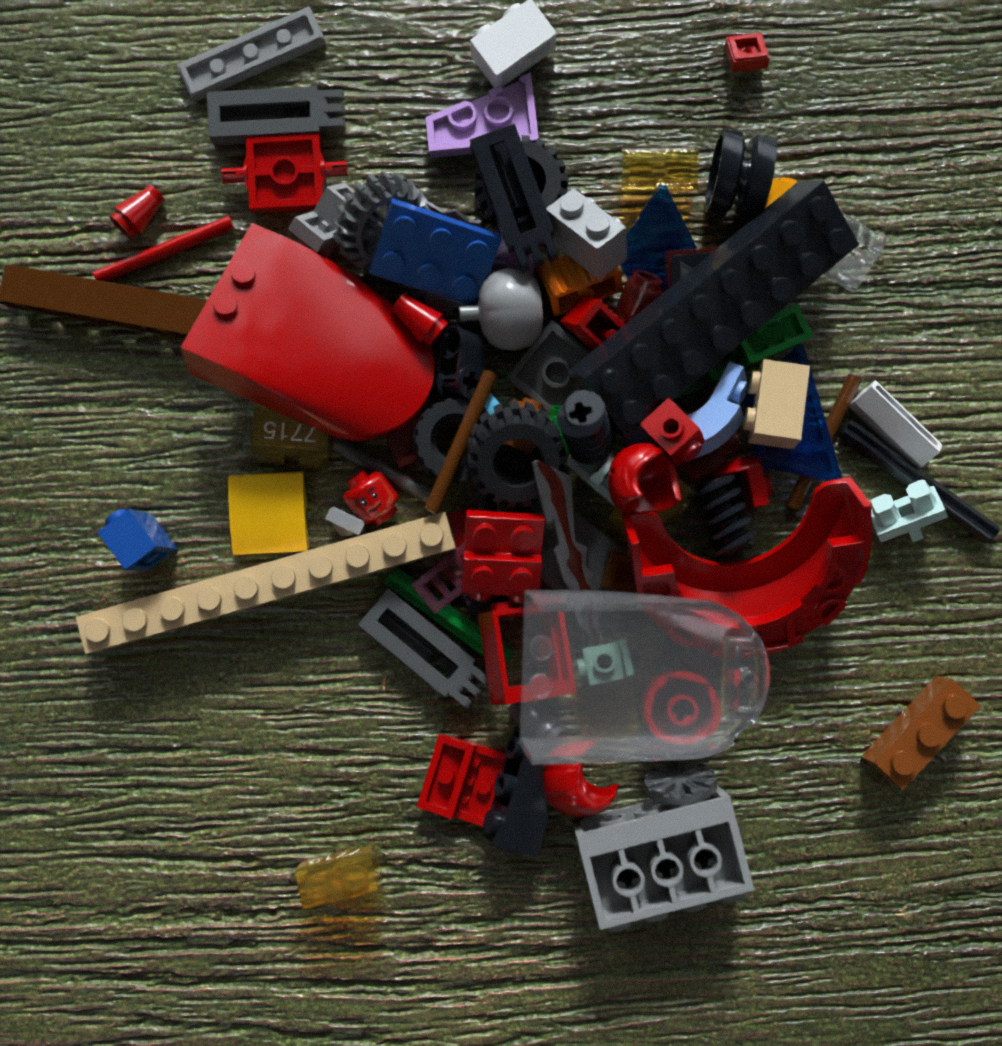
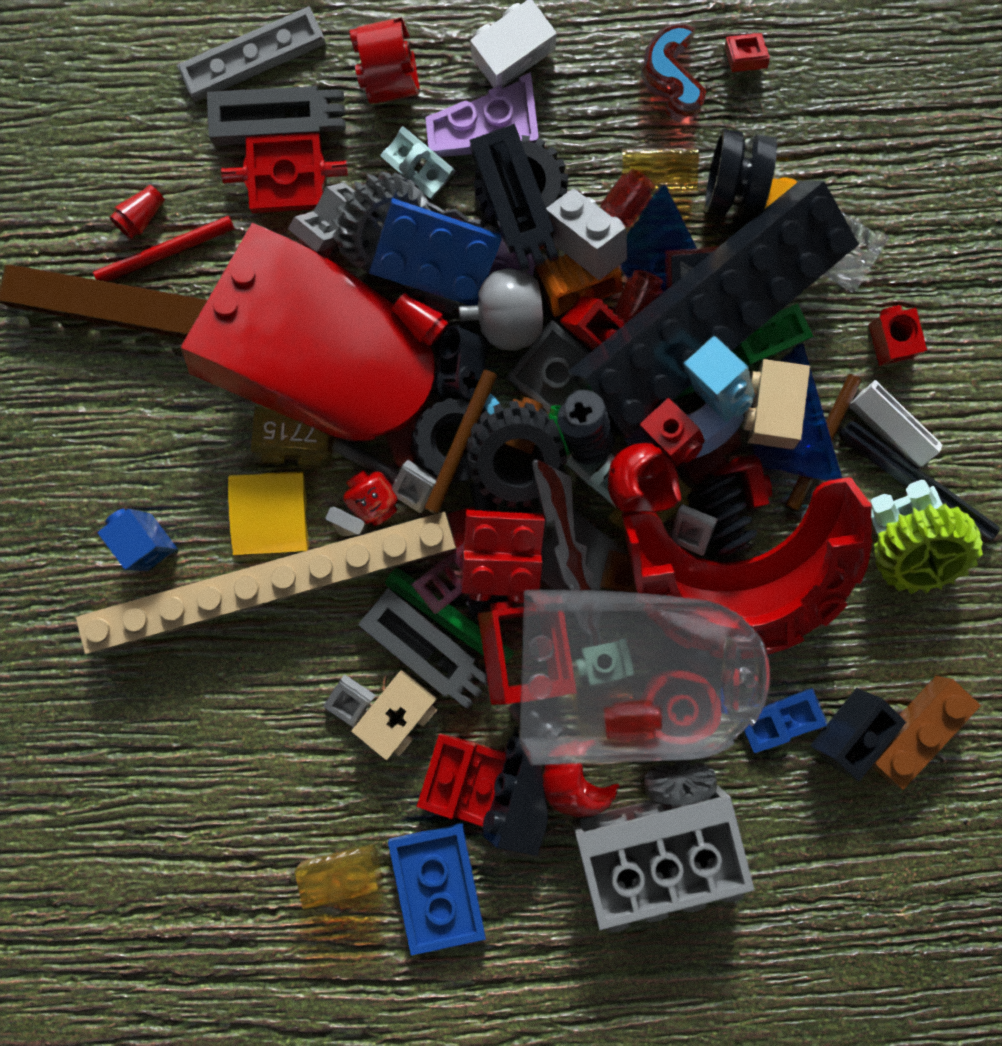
none -> light grey tile [323,674,376,728]
none -> red brick [350,17,420,104]
none -> tan brick [351,669,437,760]
none -> light aqua hips [380,126,456,200]
none -> blue plate [388,823,486,956]
none -> light grey tile [392,460,437,513]
none -> clear red brick [600,168,655,227]
none -> clear red brick [604,699,662,742]
none -> clear red animal [641,23,706,123]
none -> light grey tile [670,505,718,556]
none -> medium azure brick [684,336,755,423]
none -> blue slope [740,688,827,753]
none -> black brick [810,688,906,781]
none -> red brick [868,305,927,366]
none -> lime gear [874,504,983,594]

